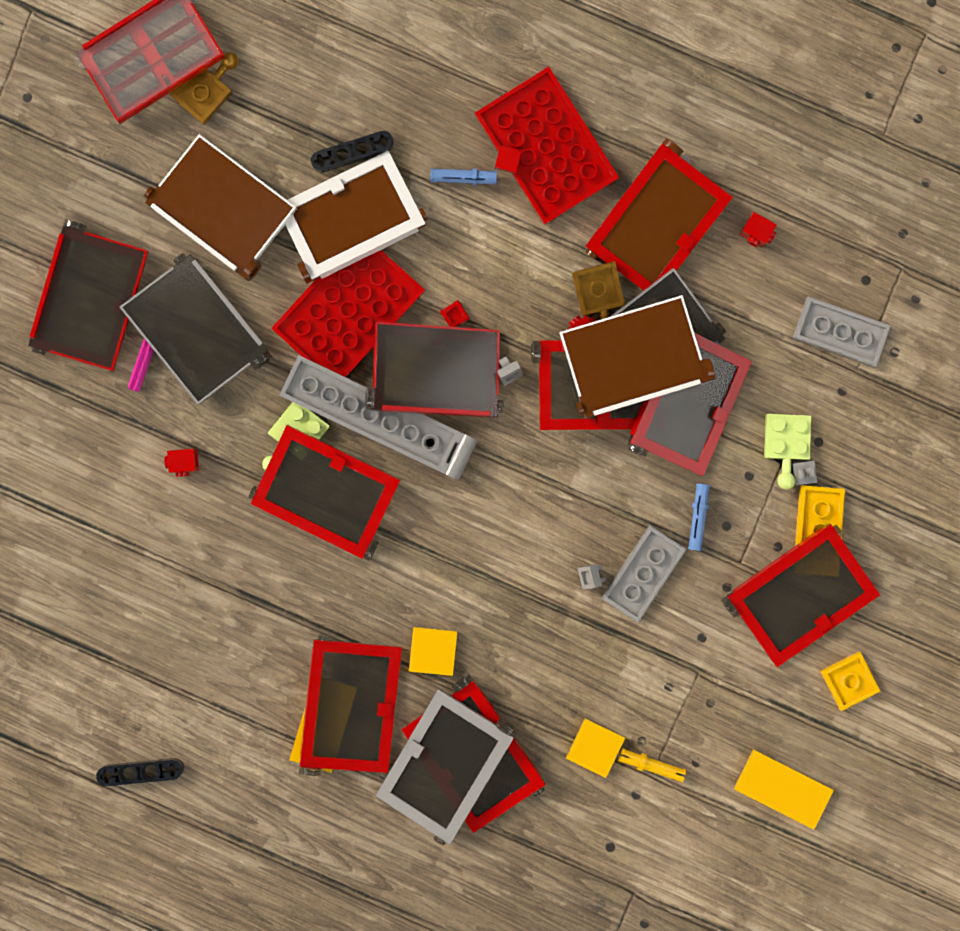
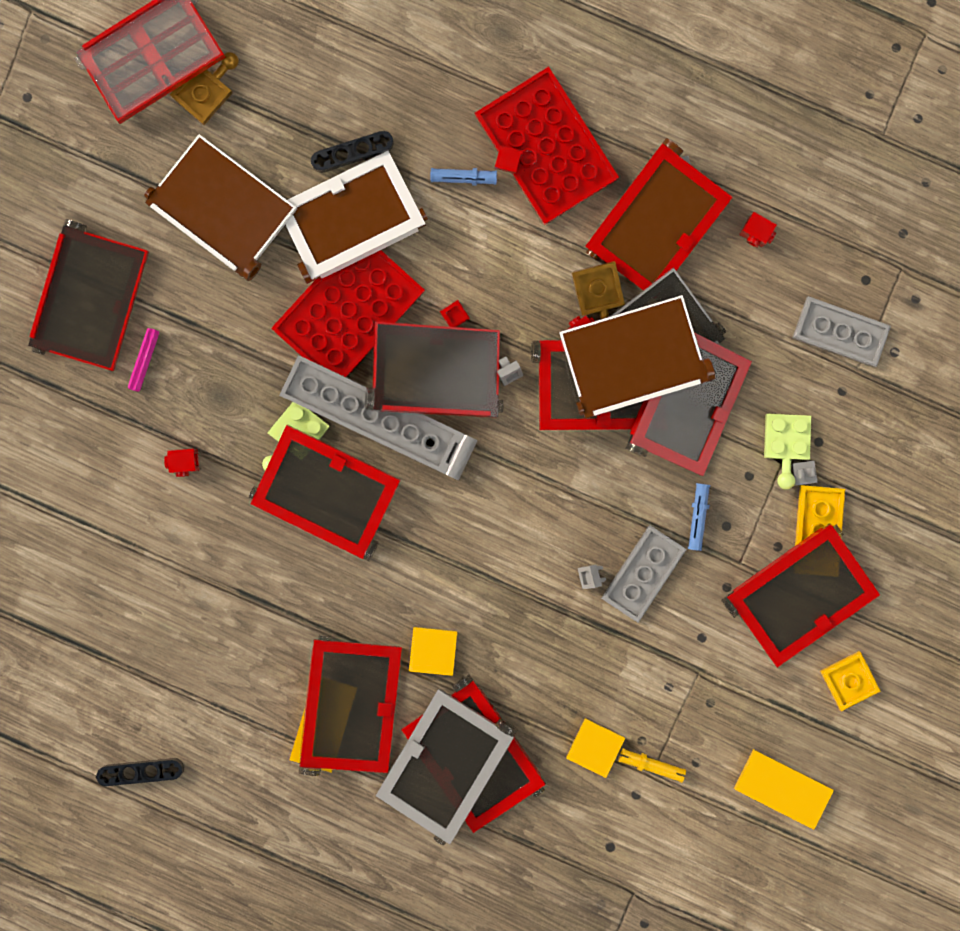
clear smoke door [120,253,273,406] -> none

